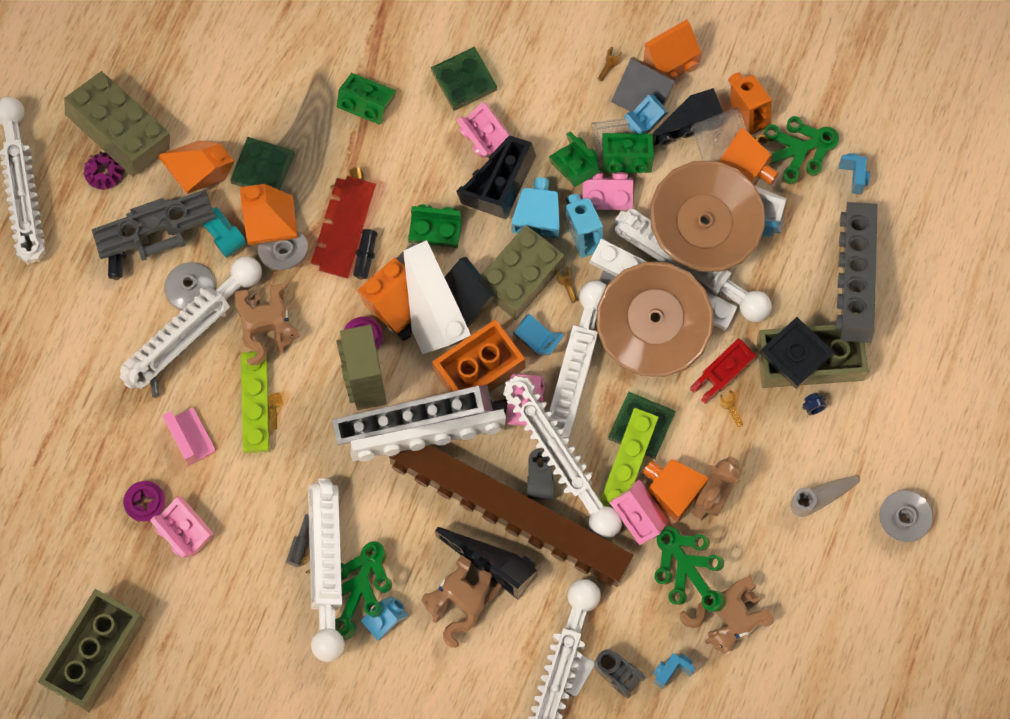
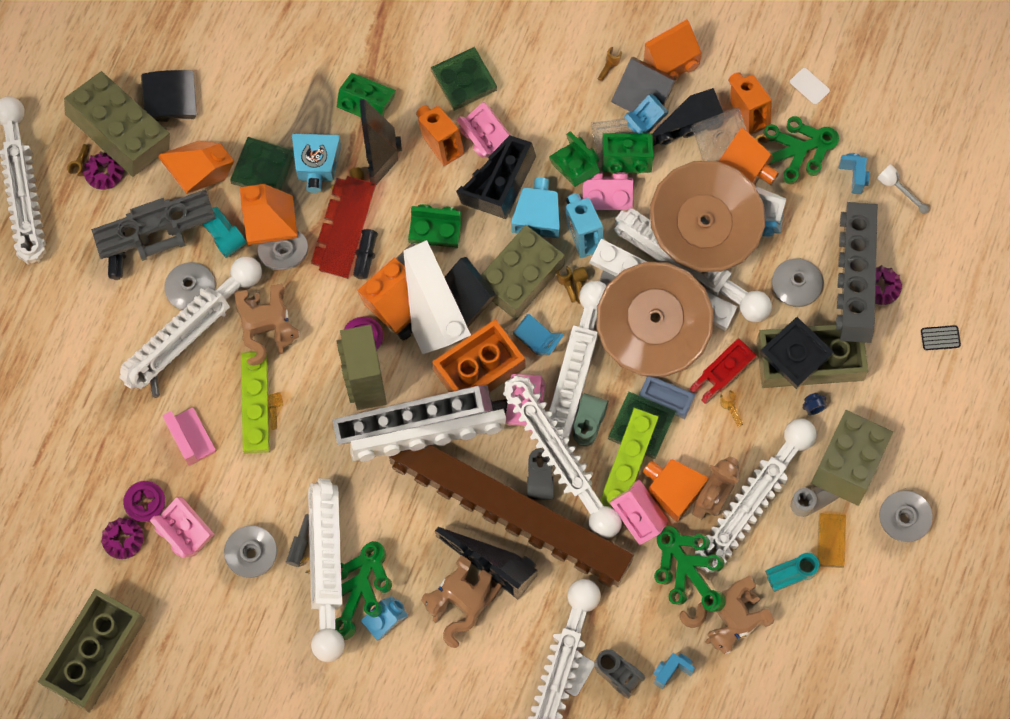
none -> pearl gold hand [67,144,89,177]
none -> magenta gear [101,517,144,559]
none -> black slope [141,70,197,122]
none -> light grey dish [224,526,277,578]
none -> medium azure torso [292,134,341,193]
none -> black wedge [360,99,402,186]
none -> orange torso [416,105,464,166]
none -> pearl gold hand [572,267,588,304]
none -> sand green piece [573,393,609,446]
none -> sand blue tile [638,376,695,419]
none -> white gear [694,418,817,574]
none -> teal piece [765,553,820,592]
none -> light grey dish [772,259,823,307]
none -> white sticker [790,68,830,104]
none -> olive brick [811,410,893,506]
none -> clear yellow tile [817,513,846,568]
none -> magenta gear [875,265,903,305]
none -> hinge [877,164,929,214]
none -> sticker [921,325,961,351]

